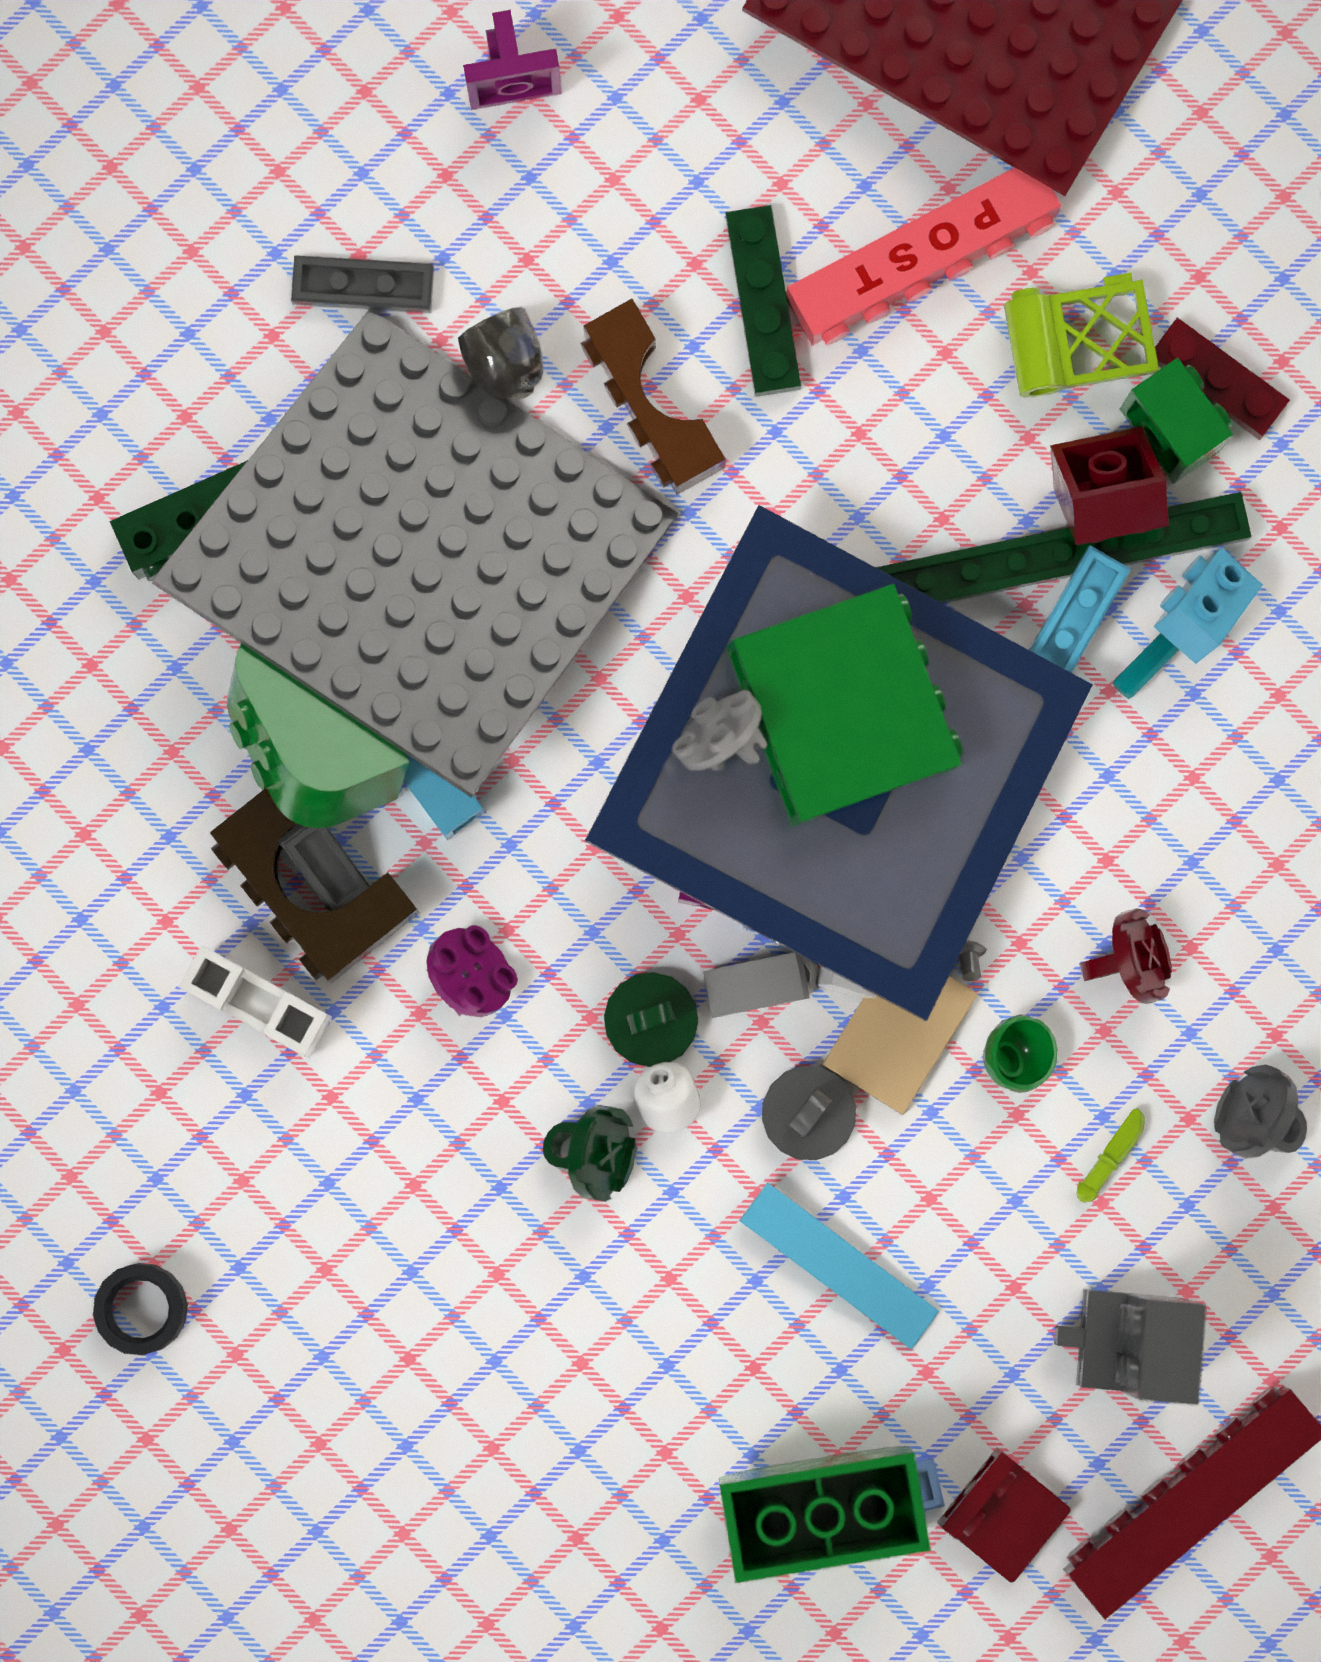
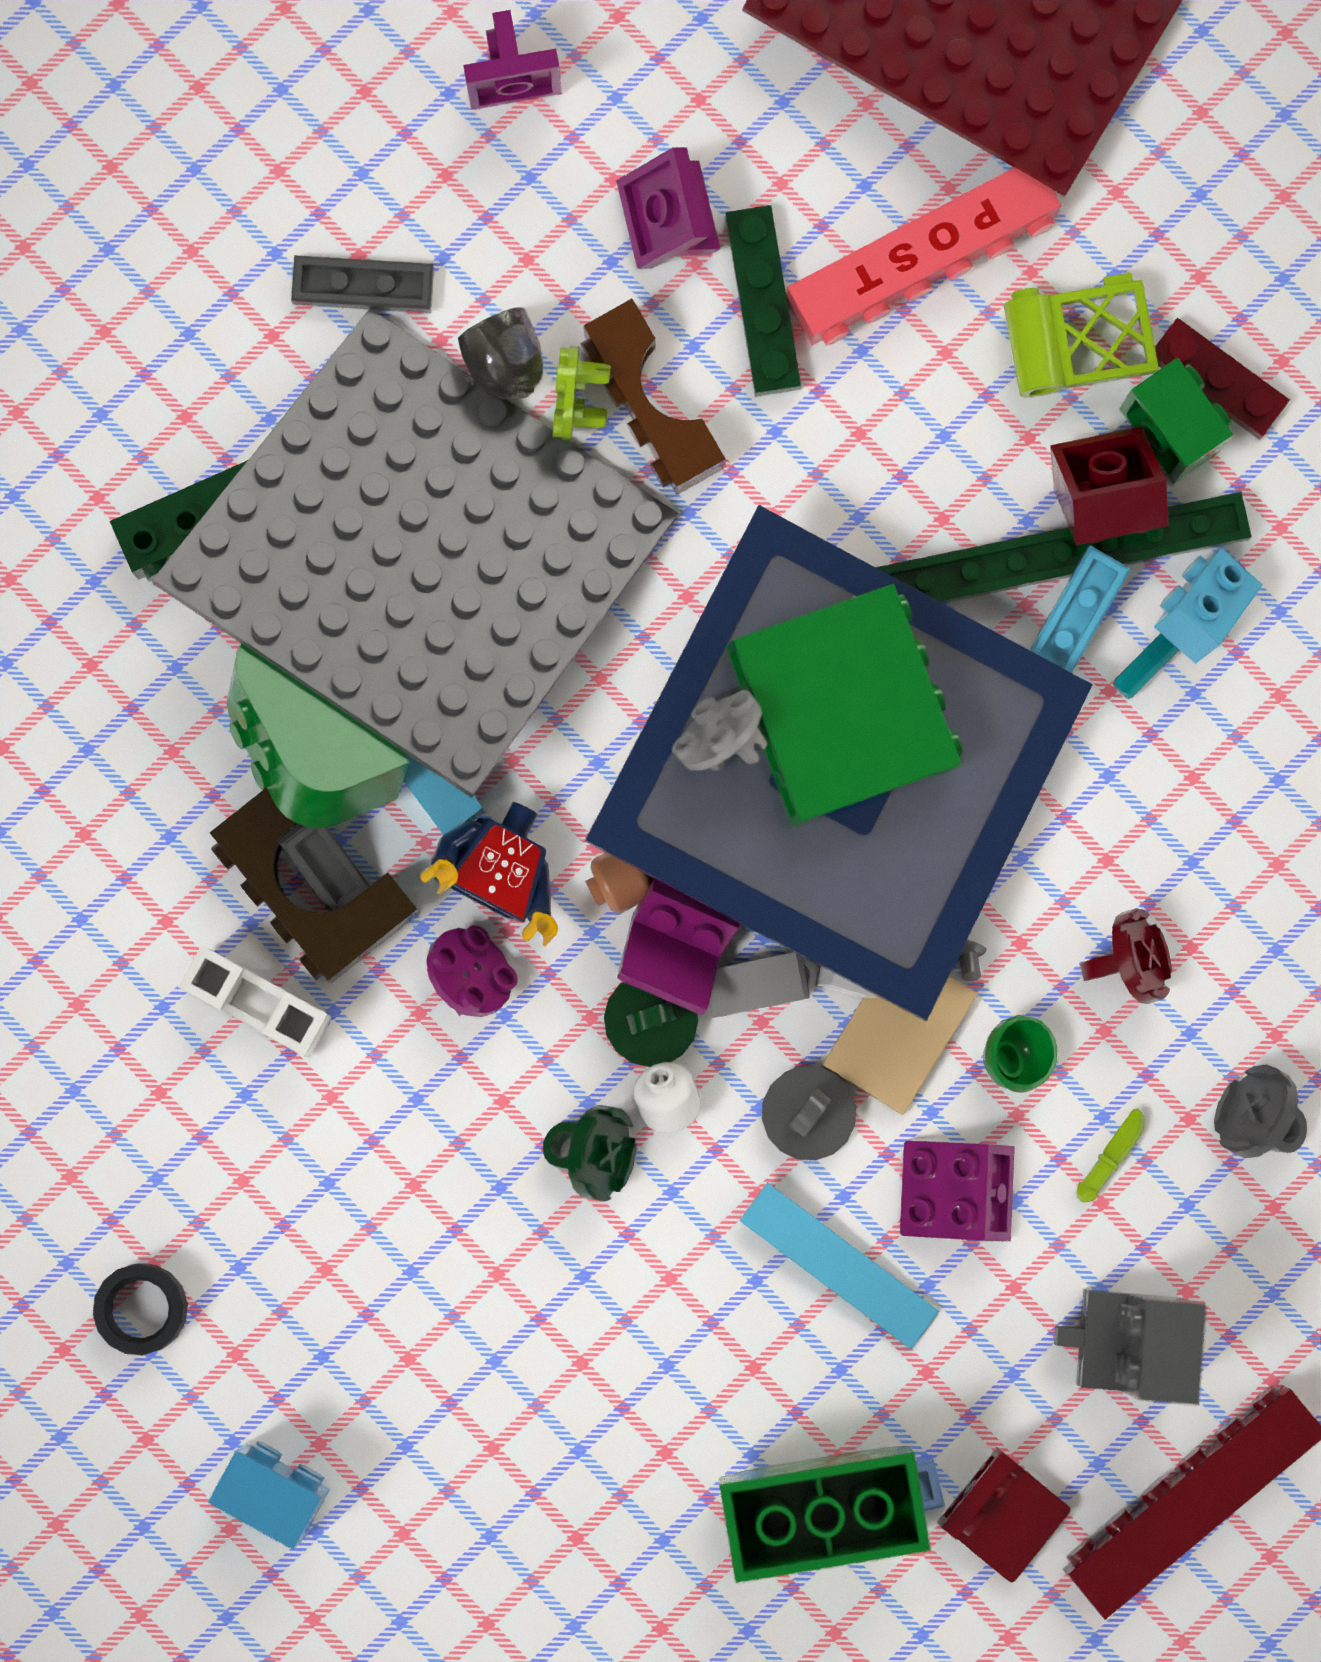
none -> dark azure brick [207,1441,330,1550]
none -> torso [420,802,558,946]
none -> lime plate [553,346,611,441]
none -> nougat head [585,853,655,914]
none -> magenta bracket [616,147,720,269]
none -> magenta bracket [617,879,740,1015]
none -> magenta bracket [900,1141,1015,1242]

